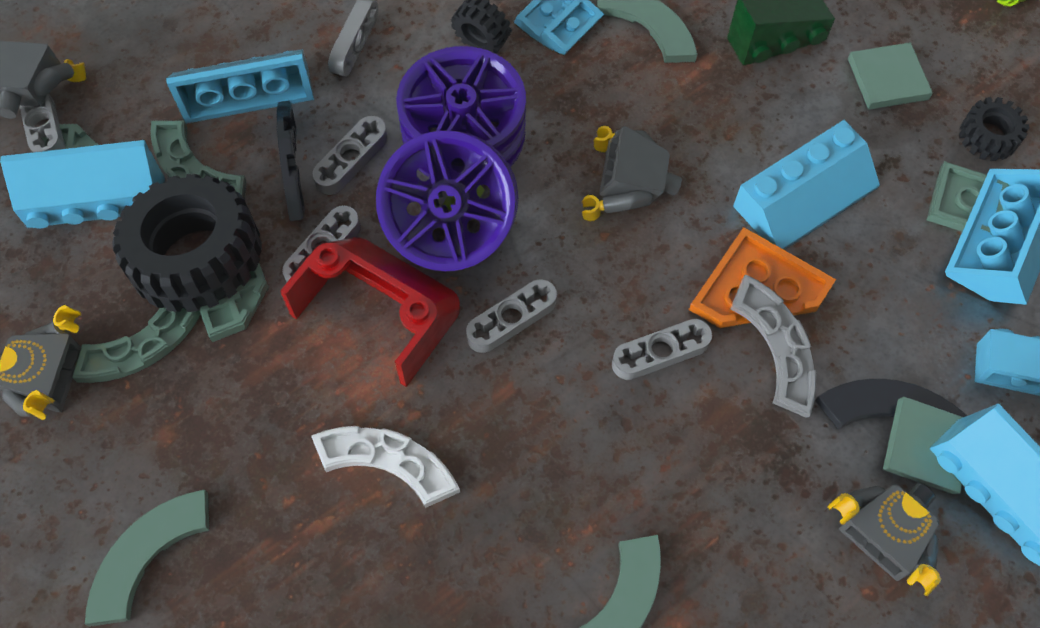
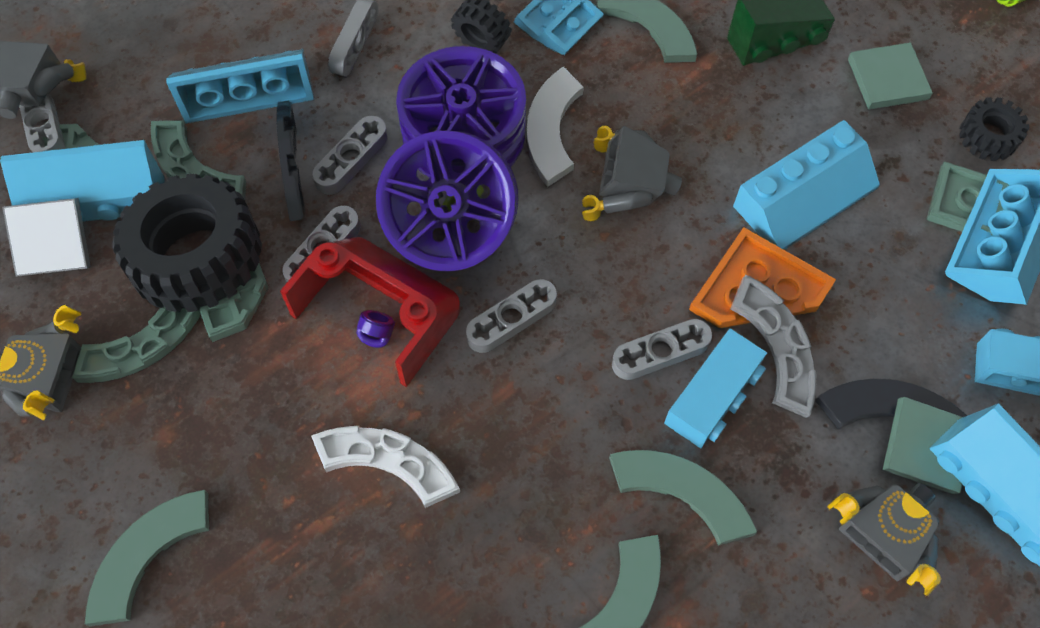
none -> white tile [2,198,91,277]
none -> dark purple tile [356,310,395,348]
none -> white tile [527,67,584,187]
none -> sand green tile [609,450,757,546]
none -> medium azure brick [664,328,767,449]

